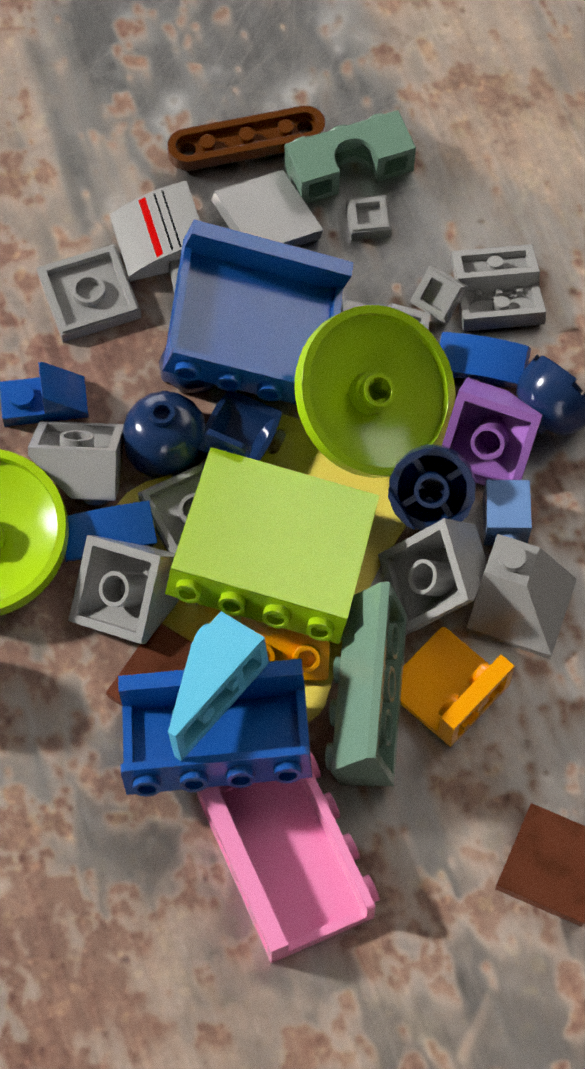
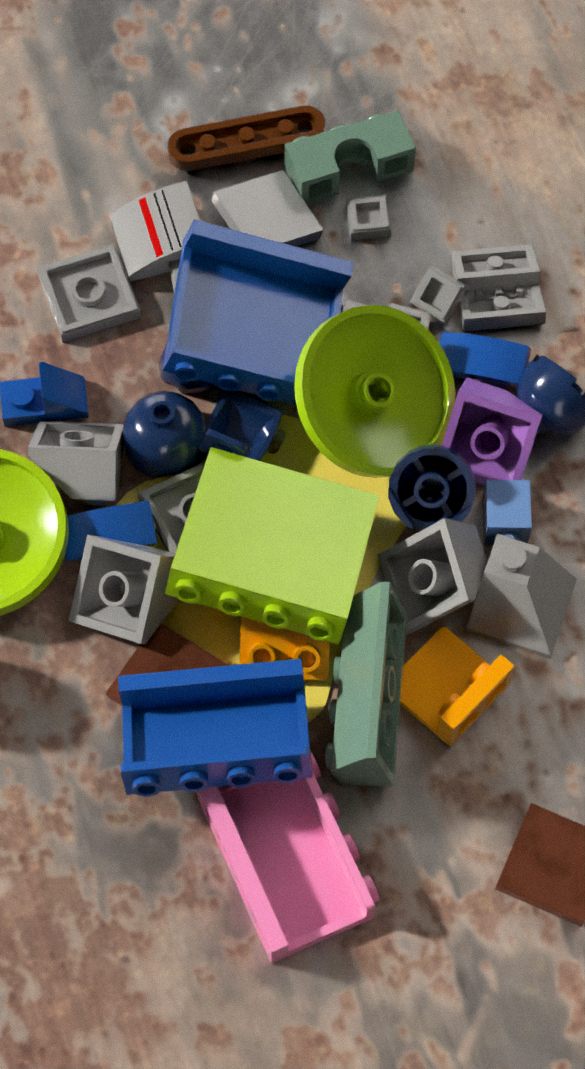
medium azure slope [168,611,269,761] -> none

